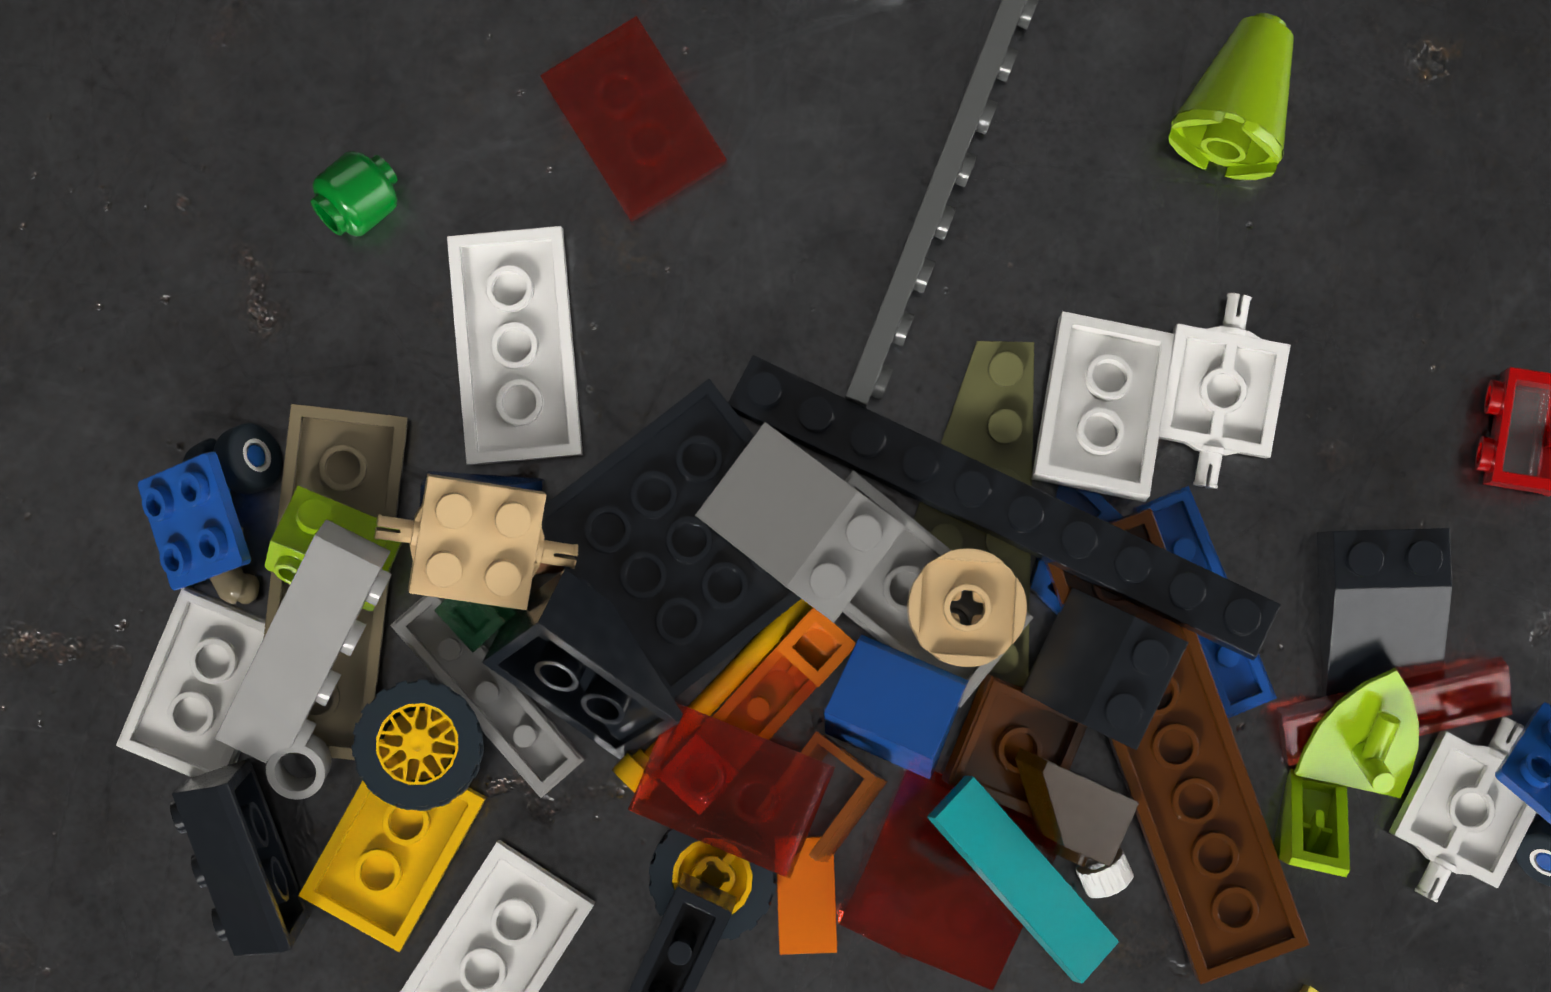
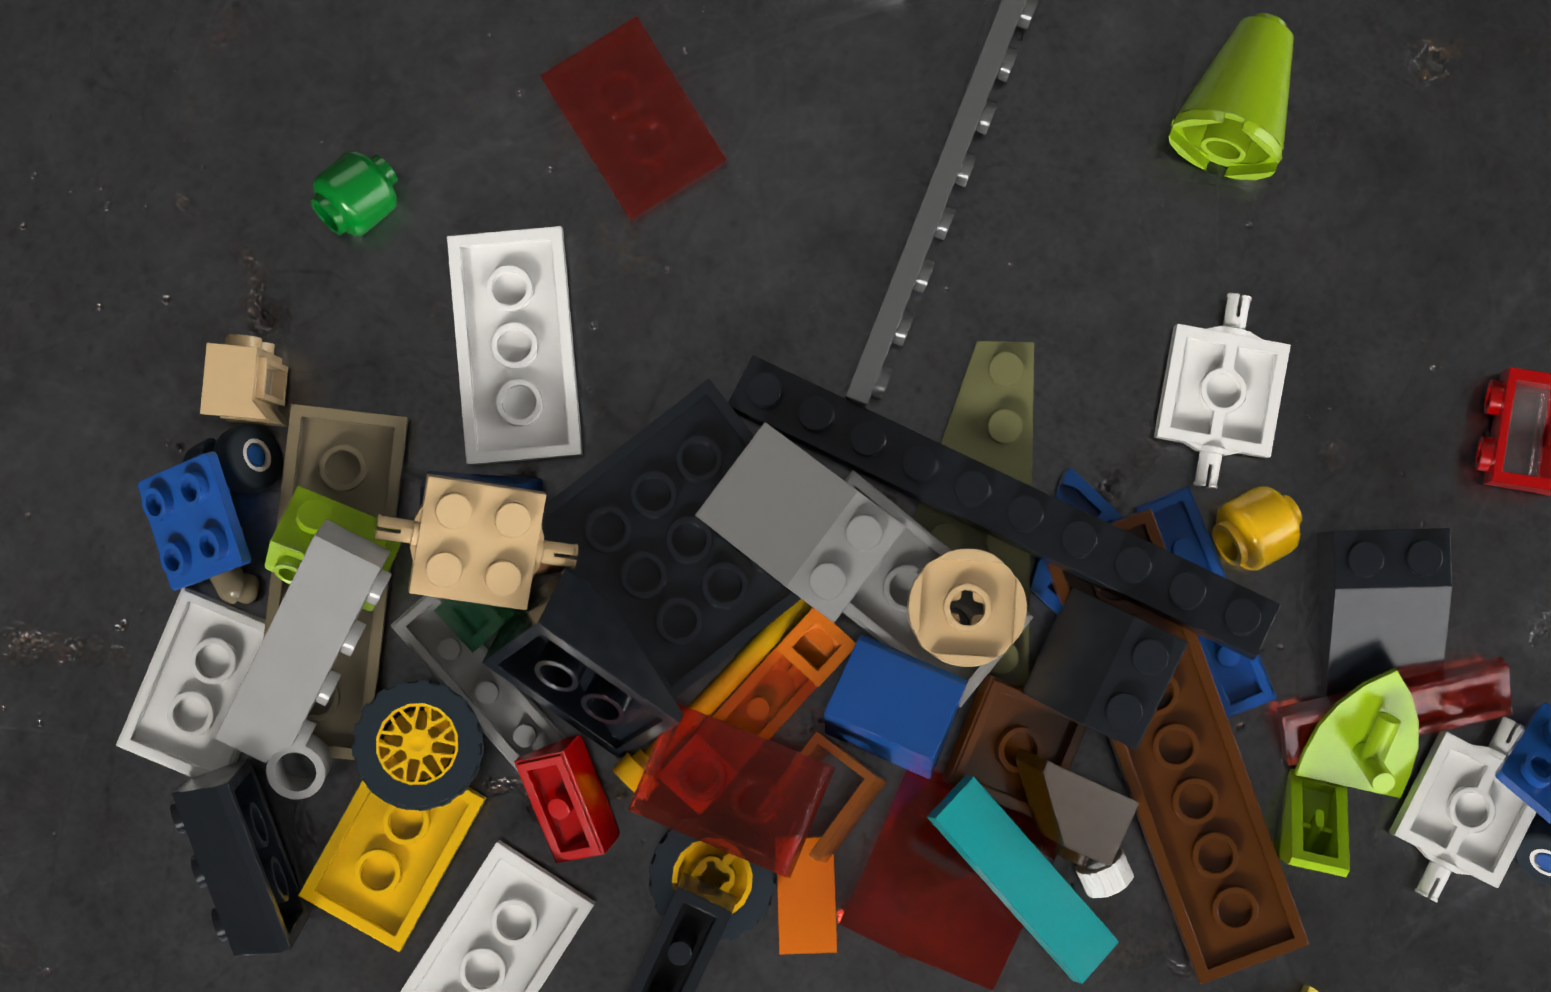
white plate [1031,311,1175,502] -> none
none -> tan window [200,334,289,427]
none -> red slope [514,735,620,863]
none -> yellow head [1212,486,1302,571]

